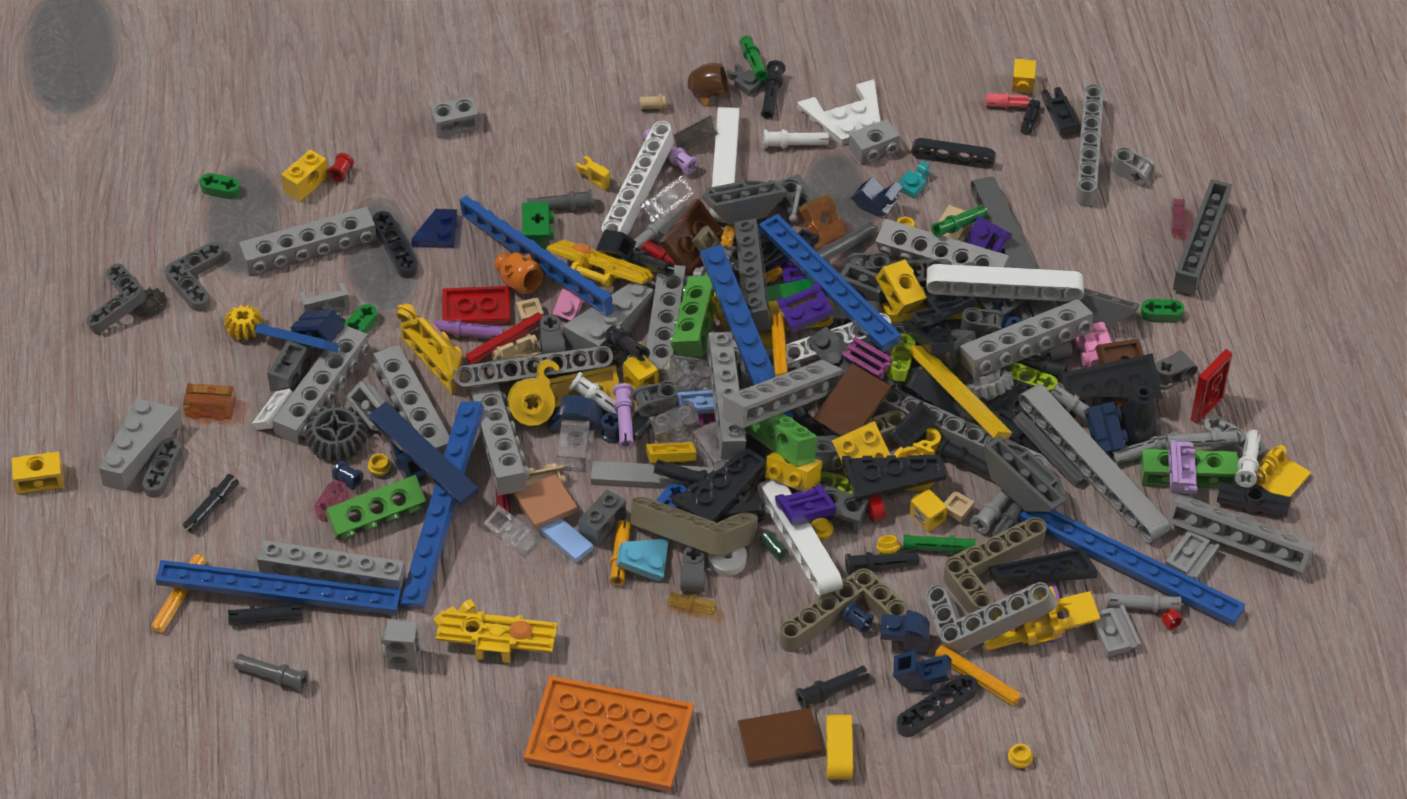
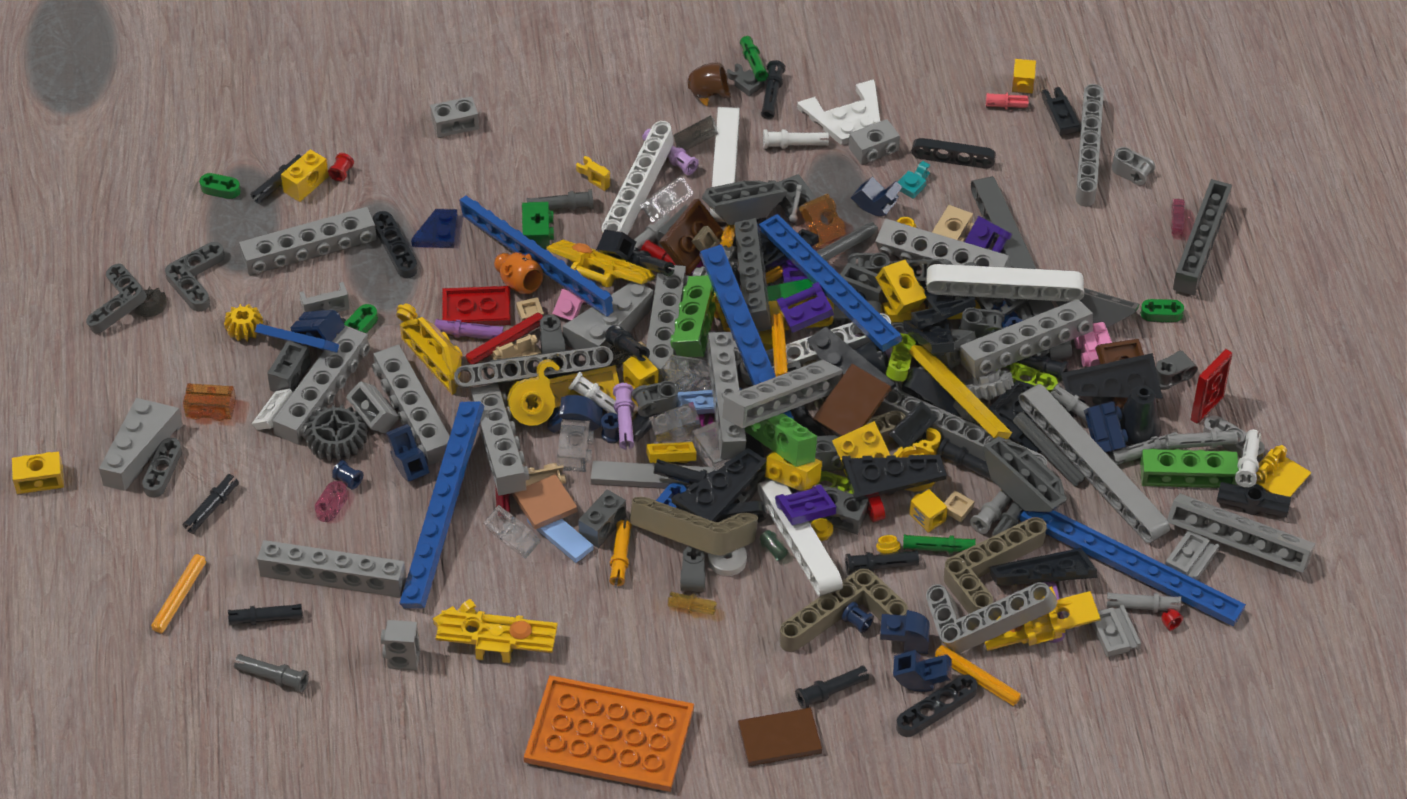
blue plate [155,560,401,616] -> none
bright green brick [325,475,426,540] -> none
dark blue tile [368,402,479,506] -> none
yellow plate [368,453,391,476] -> none
medium azure wing [616,539,669,582] -> none
tan pin [640,94,667,111] -> none
yellow beam [826,714,853,780] -> none
magenta tile [842,337,893,379] -> none
green pin [931,205,988,237] -> none
yellow plate [1008,743,1033,768] -> none
black axle [1020,99,1040,135] -> none
lavender hinge [1168,440,1197,494] -> none
none -> black pin [250,154,302,204]

